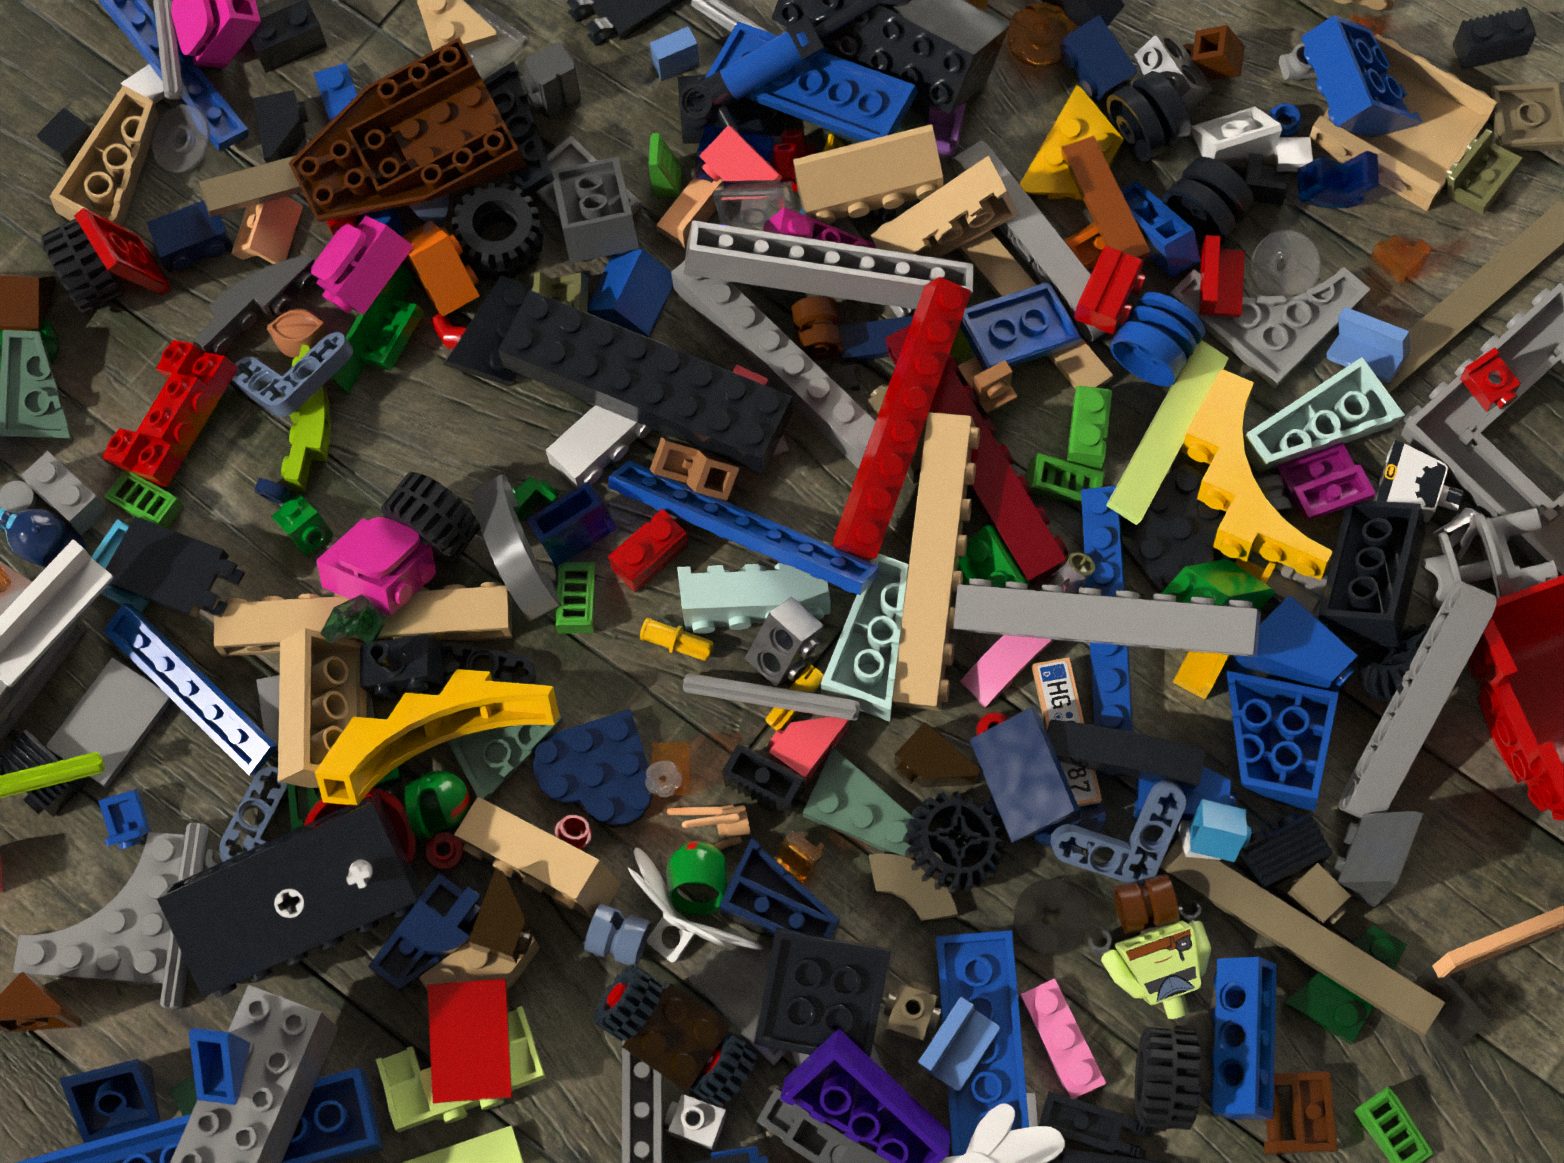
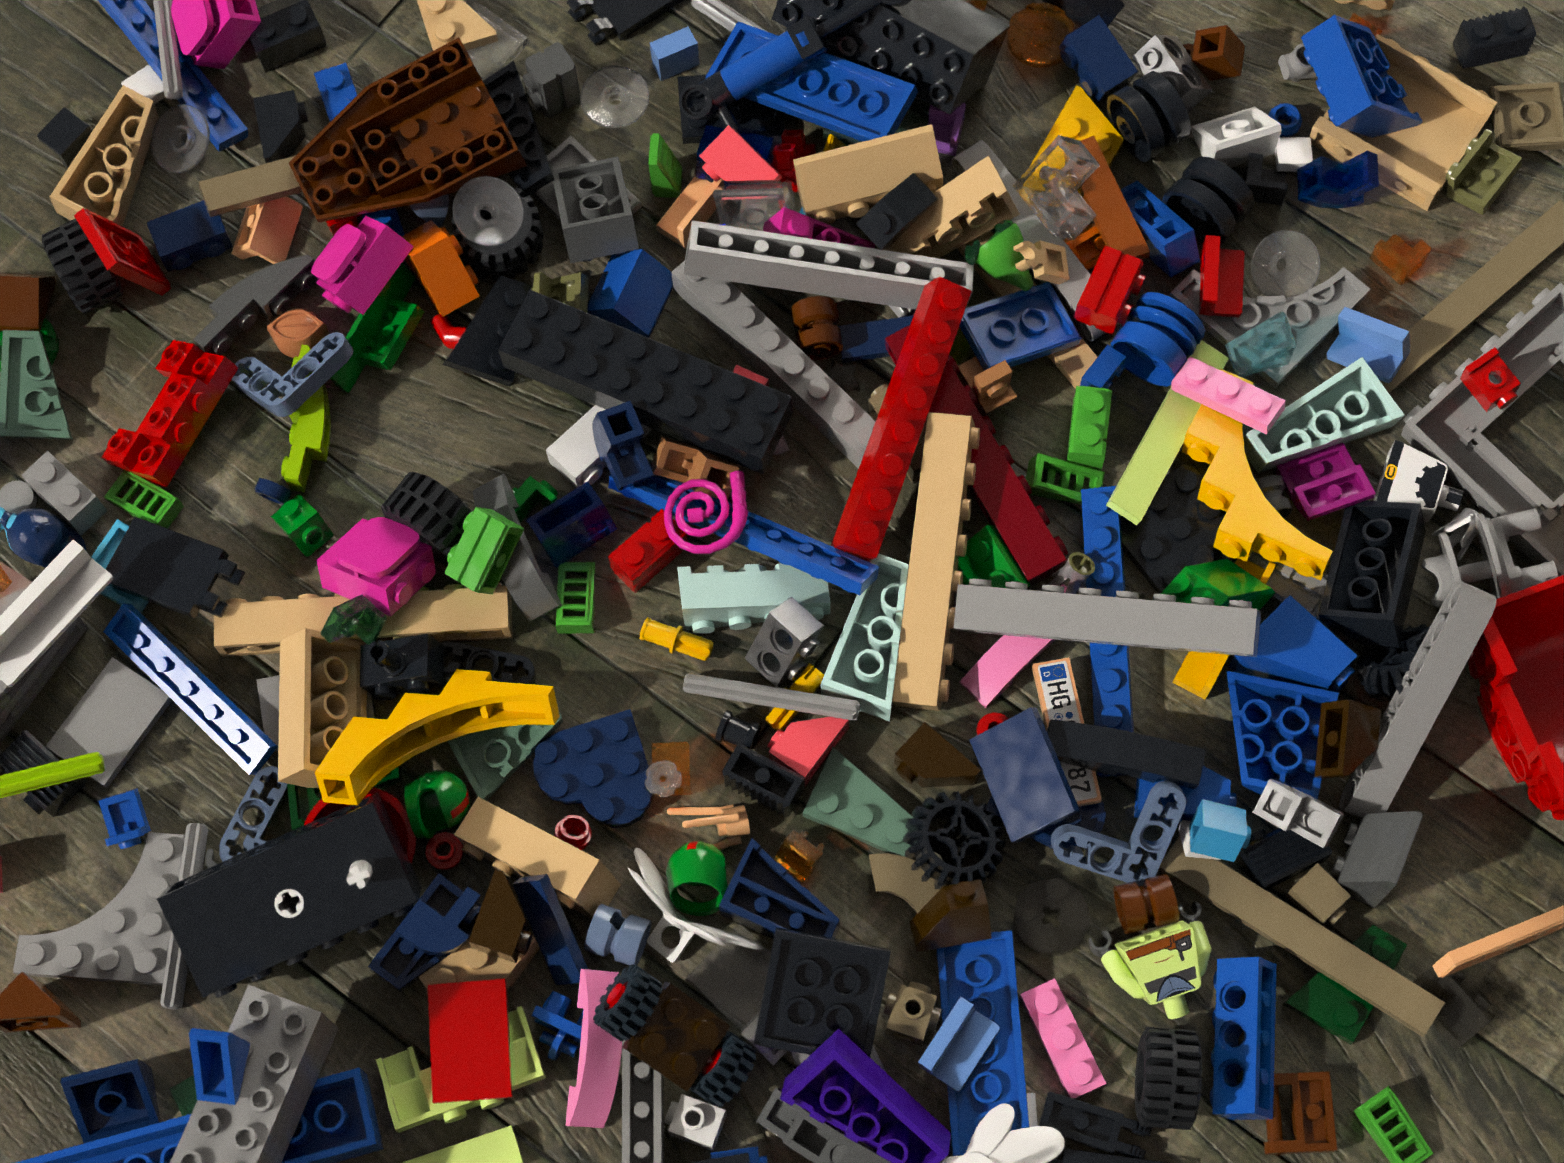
none -> bright green brick [444,507,524,595]
none -> clear dish [453,176,523,246]
none -> dark blue tile [512,874,588,985]
none -> blue hips [531,991,584,1061]
none -> bright pink slope [566,969,622,1128]
none -> clear dish [581,65,649,128]
none -> dark blue brick [592,401,654,491]
none -> dark pink piece [664,471,749,554]
none -> black bush [715,710,762,750]
none -> black slope [856,173,939,250]
none -> dark brown slope [909,879,992,952]
none -> bright green hat [965,220,1034,291]
none -> clear brick [1013,135,1100,240]
none -> tan plate [1013,240,1069,285]
none -> blue piece [1080,345,1126,390]
none -> bright pink plate [1171,356,1286,435]
none -> clear light blue slope [1225,312,1297,377]
none -> light grey slope [1252,779,1344,849]
none -> dark brown slope [1314,700,1381,778]

